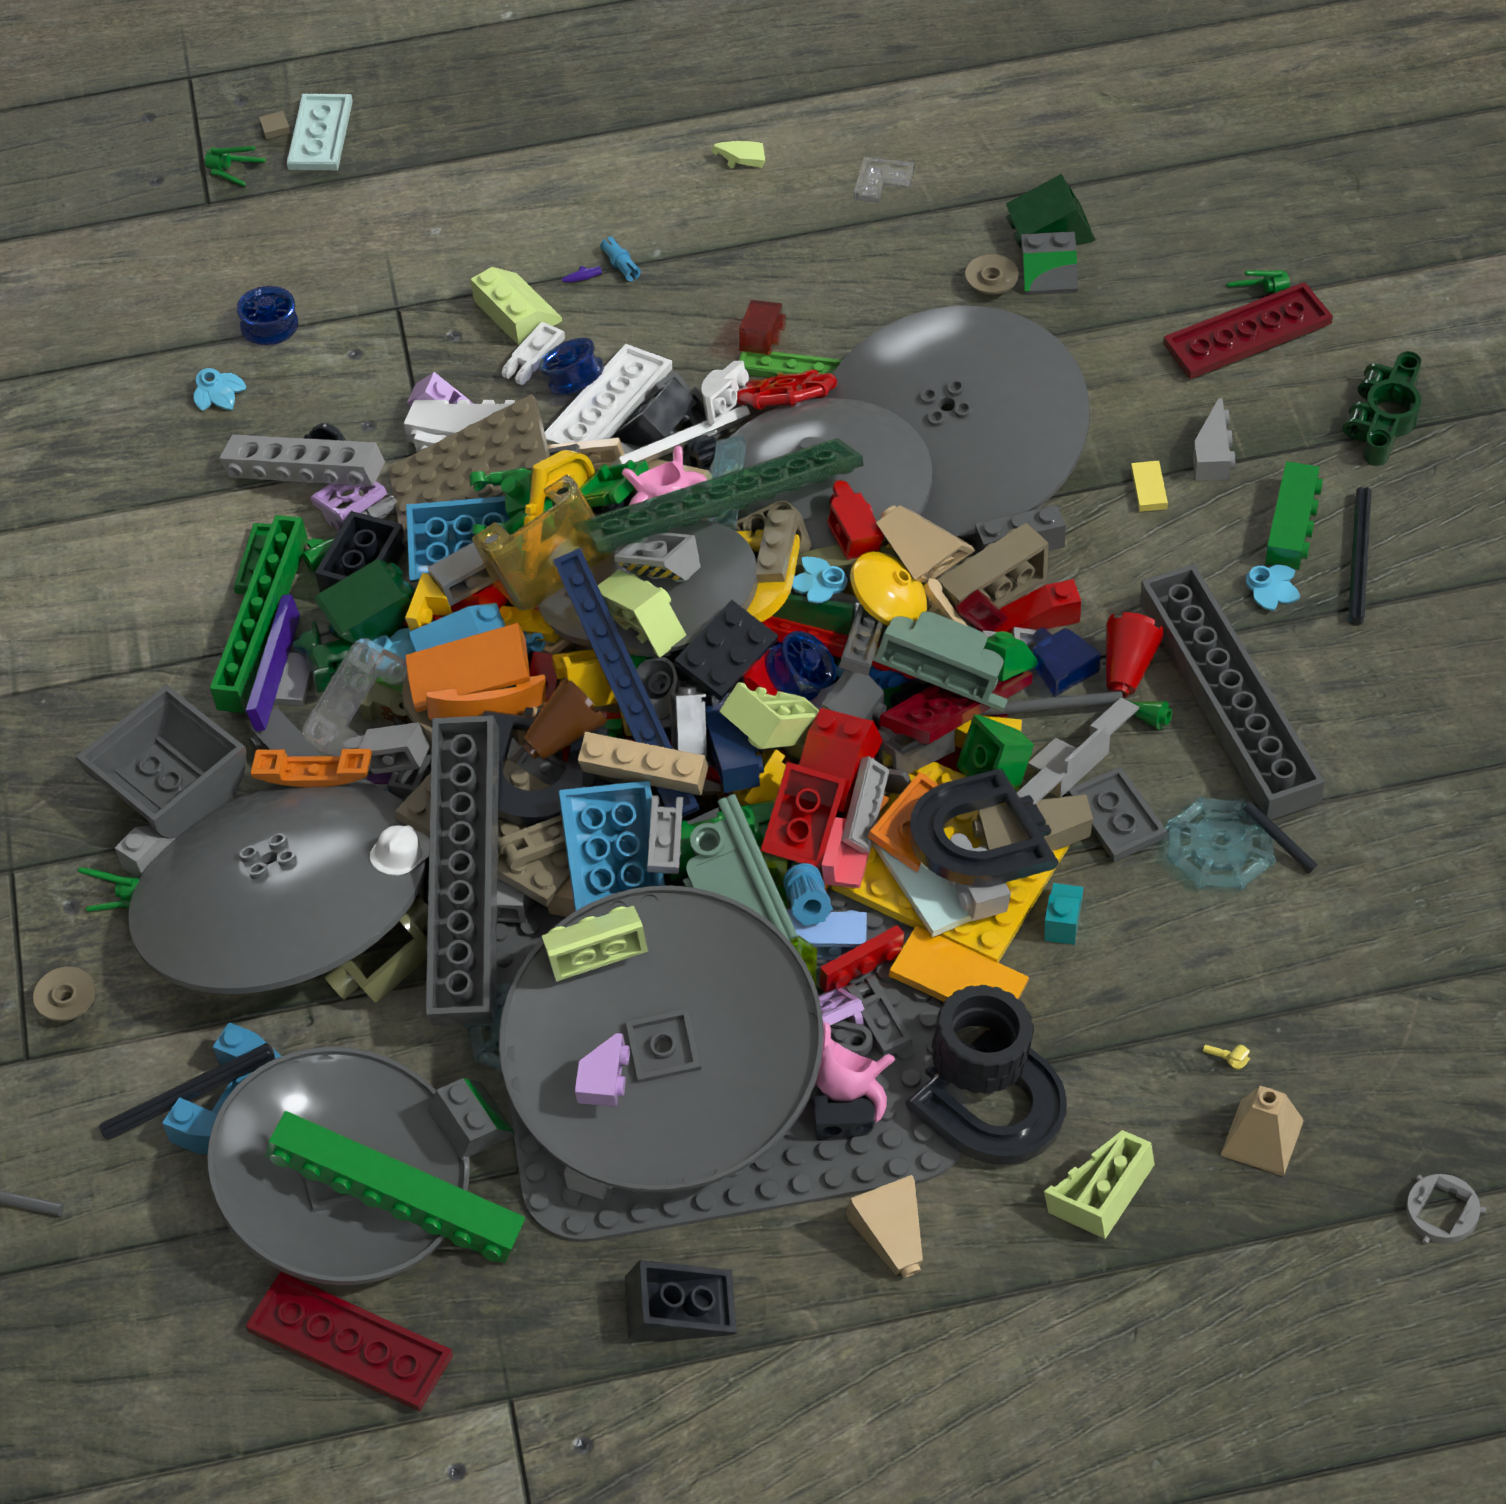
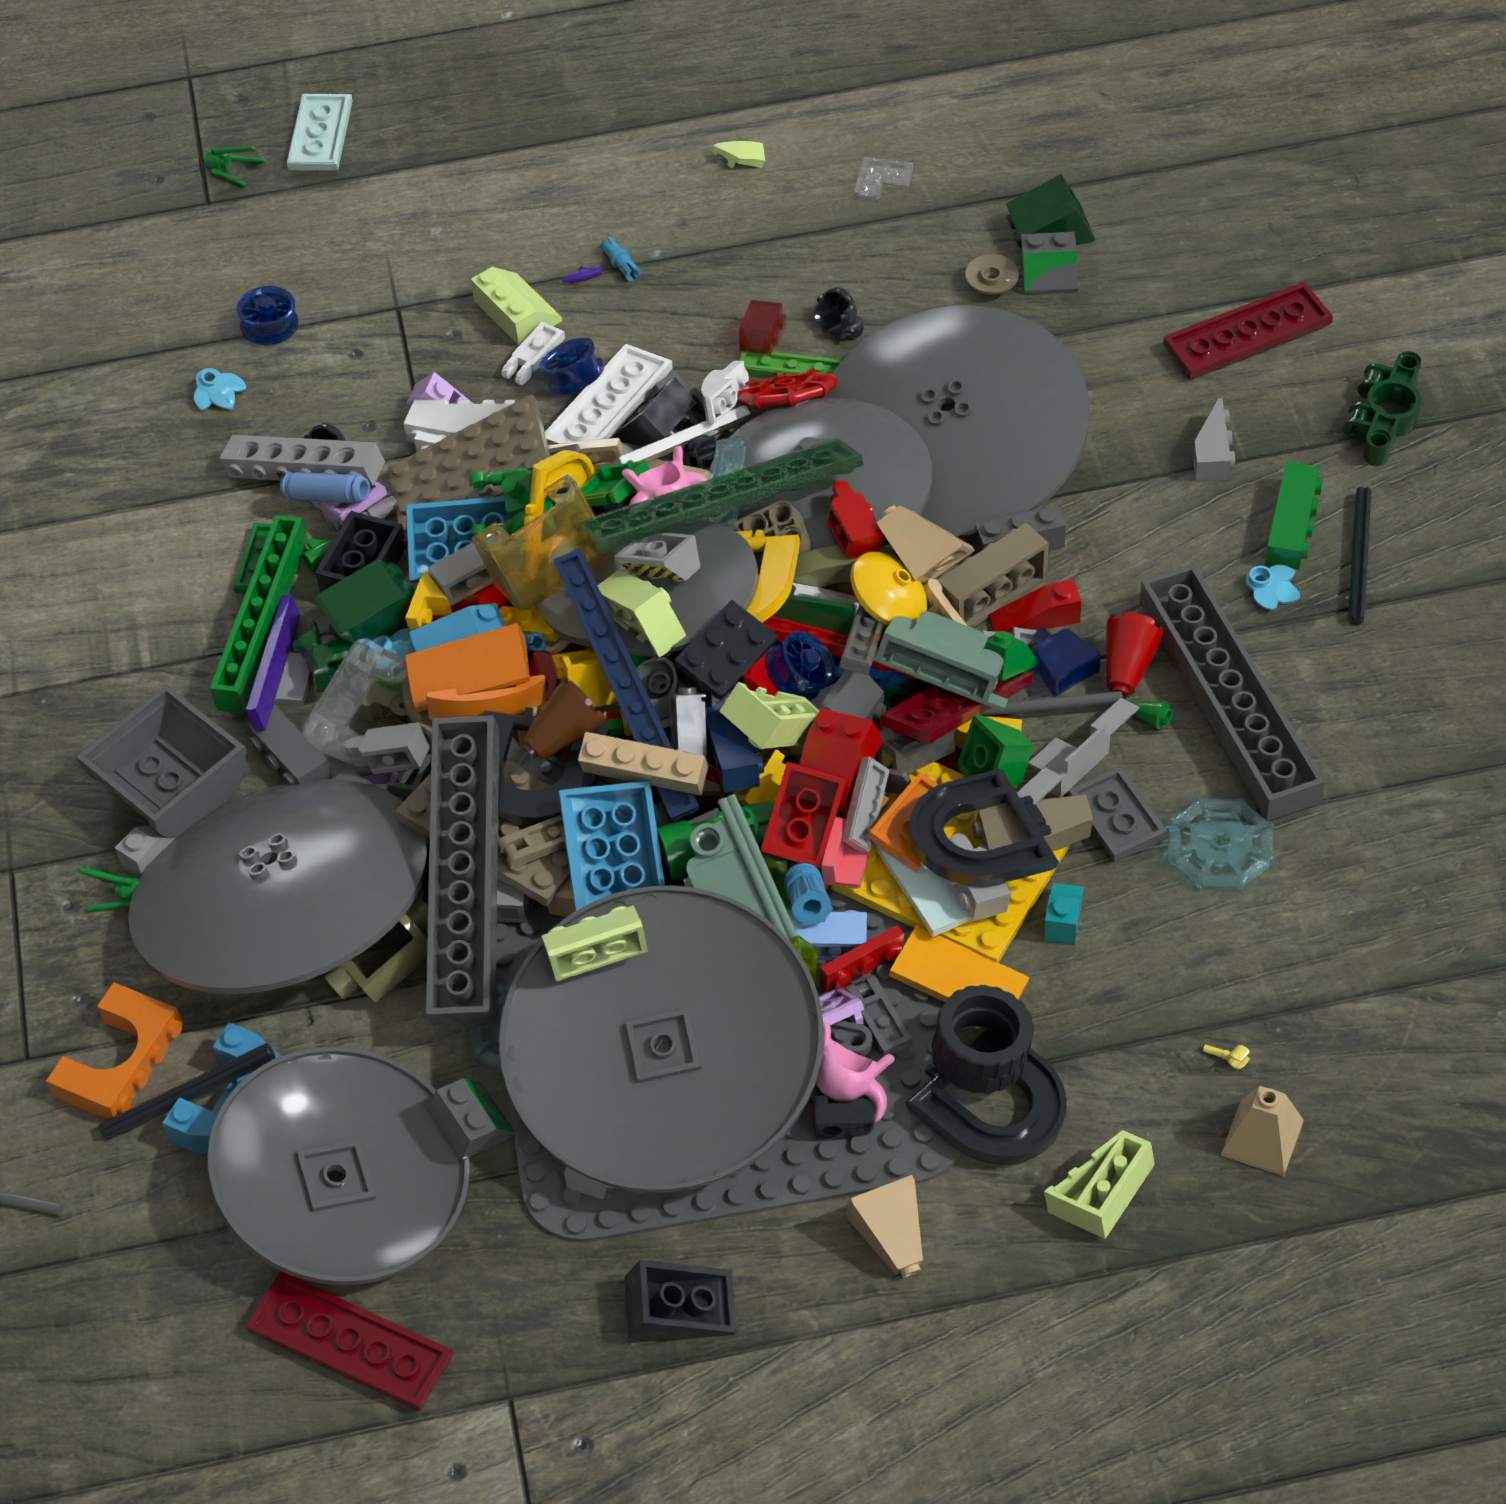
dark tan dish [33,967,96,1021] -> none
orange slope [250,749,372,787] -> none
dark tan tile [259,111,290,140] -> none
green brick [265,1110,526,1264] -> none
white piece [370,825,430,876] -> none
lavender slope [575,1033,630,1107] -> none
light grey hinge [647,795,683,874] -> none
dark tan plate [756,509,799,583] -> none
medium azure plate [792,557,847,603] -> none
dark red tile [955,589,1008,632] -> none
light yellow tile [1131,461,1168,512] -> none
green plant [1227,269,1290,294] -> none
black bar [1242,801,1318,873] -> none
light grey piece [1406,1174,1486,1245] -> none
none -> orange arch [46,982,183,1120]
none -> medium blue axle [280,472,370,503]
none -> black hair [814,287,864,341]

